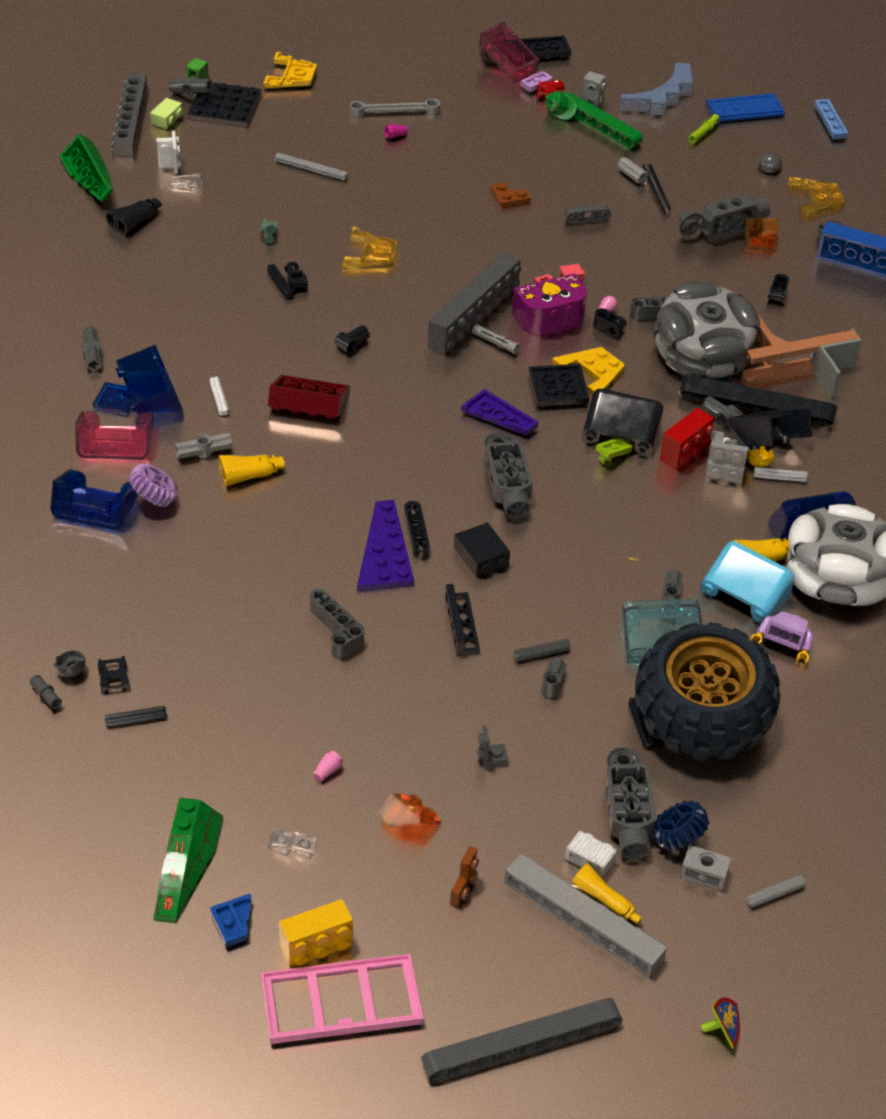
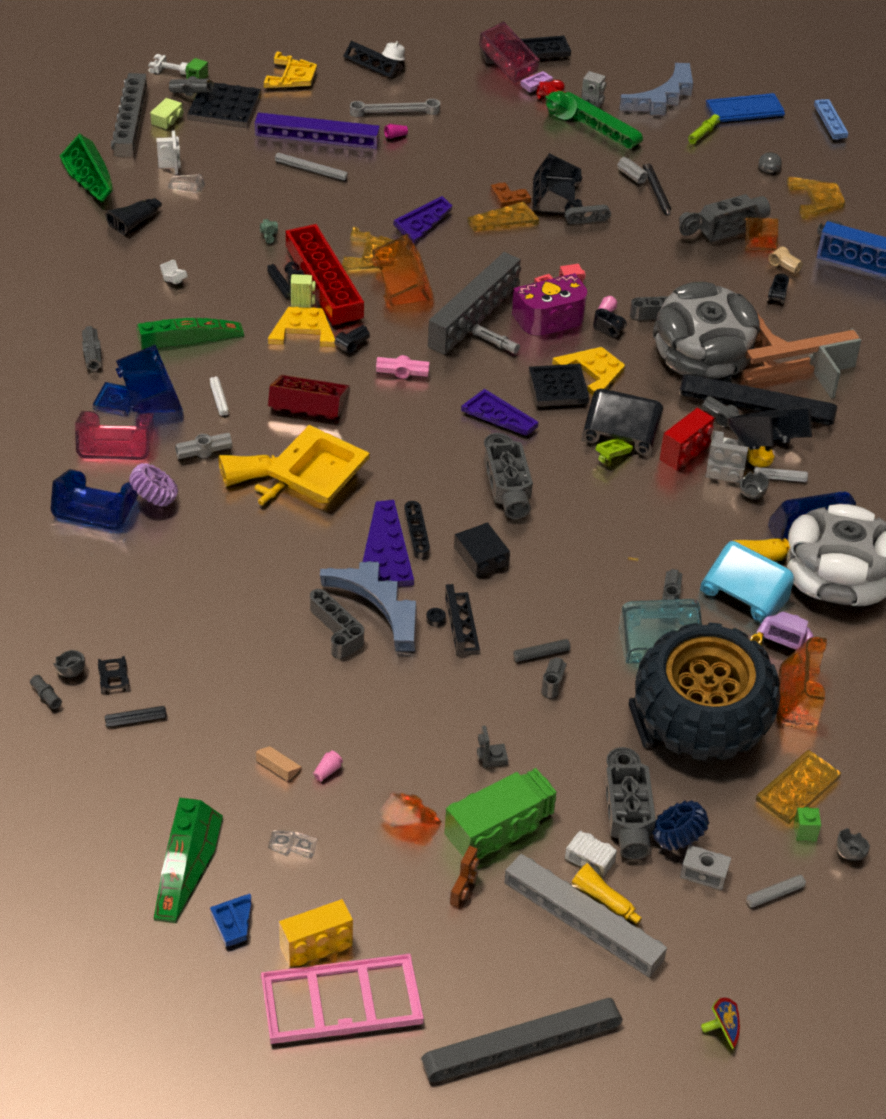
none -> green wedge [136,318,244,351]
none -> white bar [148,54,188,75]
none -> white bracket [160,260,188,284]
none -> dark purple brick [255,112,380,149]
none -> yellow piece [255,481,285,506]
none -> light nougat slope [256,746,302,781]
none -> yellow piece [267,425,370,504]
none -> yellow wing [268,307,335,347]
none -> red brick [285,224,364,325]
none -> yellowish green brick [291,274,315,308]
none -> sand blue arch [320,561,417,651]
none -> black fence [343,41,404,79]
none -> clear orange windscreen [371,234,434,306]
none -> bright pink piece [376,355,430,379]
none -> white piece [382,41,406,61]
none -> dark purple wing [393,196,453,244]
none -> black tile [426,608,446,627]
none -> bright green piece [444,768,557,860]
none -> clear yellow wing [467,202,539,231]
none -> black windscreen [532,153,583,214]
none -> dark grey hair [739,472,769,499]
none -> clear yellow plate [756,749,841,824]
none -> tan piece [768,246,803,274]
none -> clear orange windscreen [776,637,827,730]
none -> bright green brick [794,807,821,841]
none -> dark grey hair [836,828,870,861]

